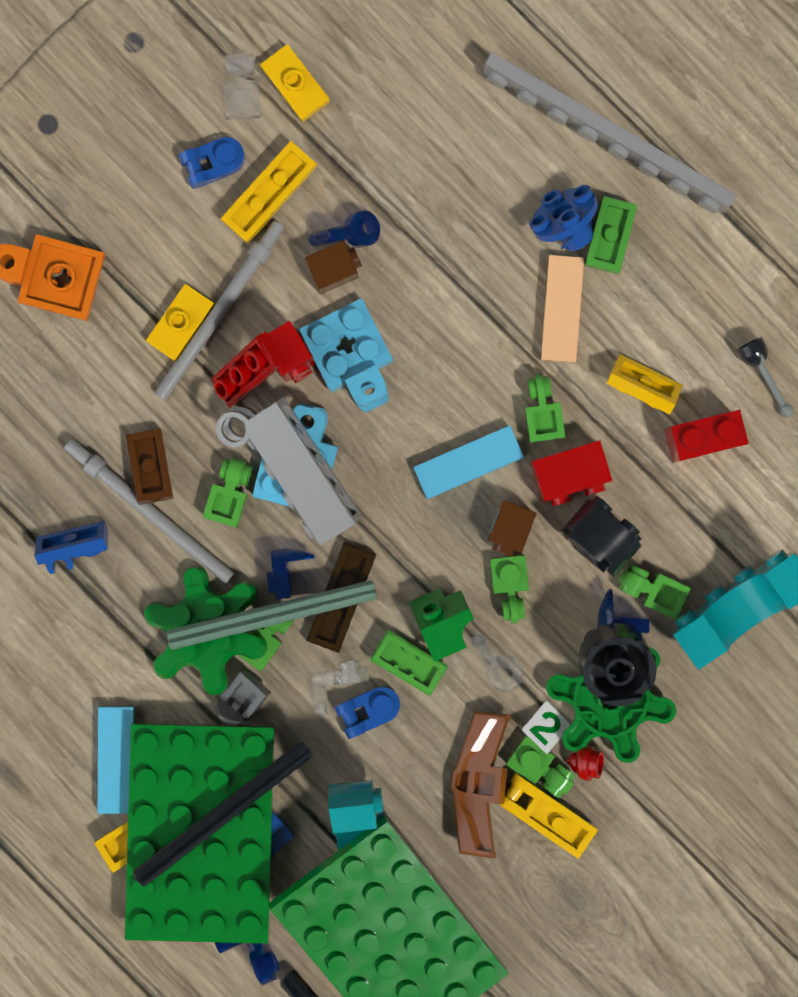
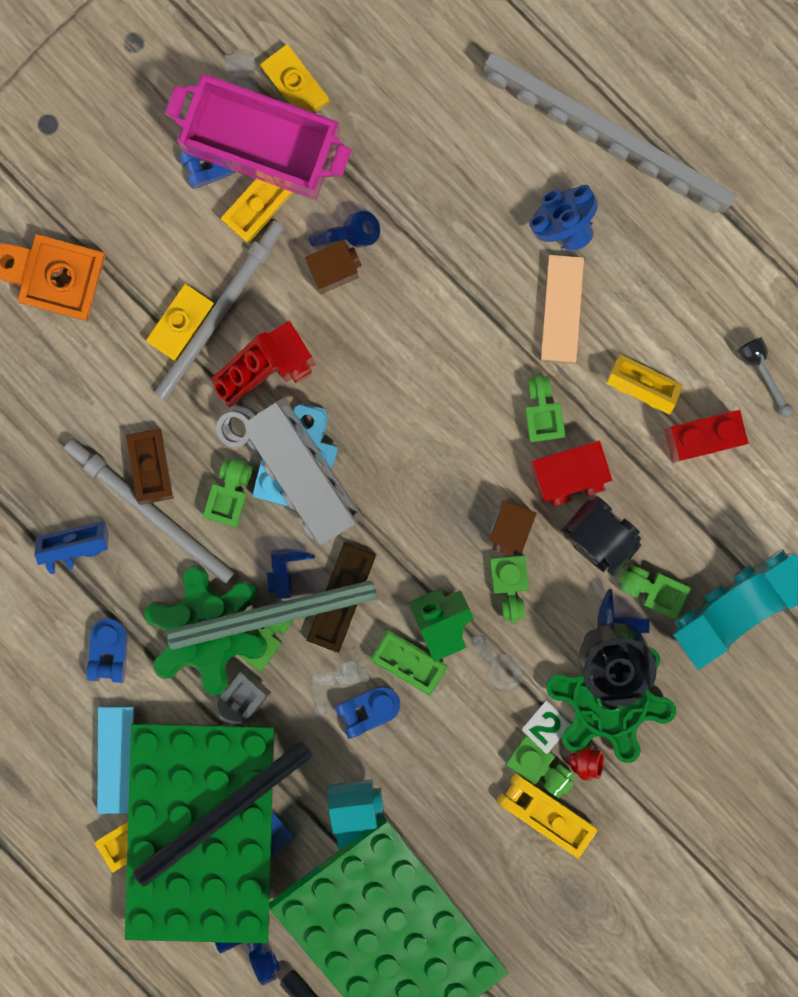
medium azure plate [299,298,394,413] -> none
medium azure tile [413,425,524,499] -> none
dark orange plate [450,711,511,858] -> none
bright green plate [584,196,637,275] -> none
none -> blue plate [87,618,128,683]
none -> dark pink container [164,73,352,201]

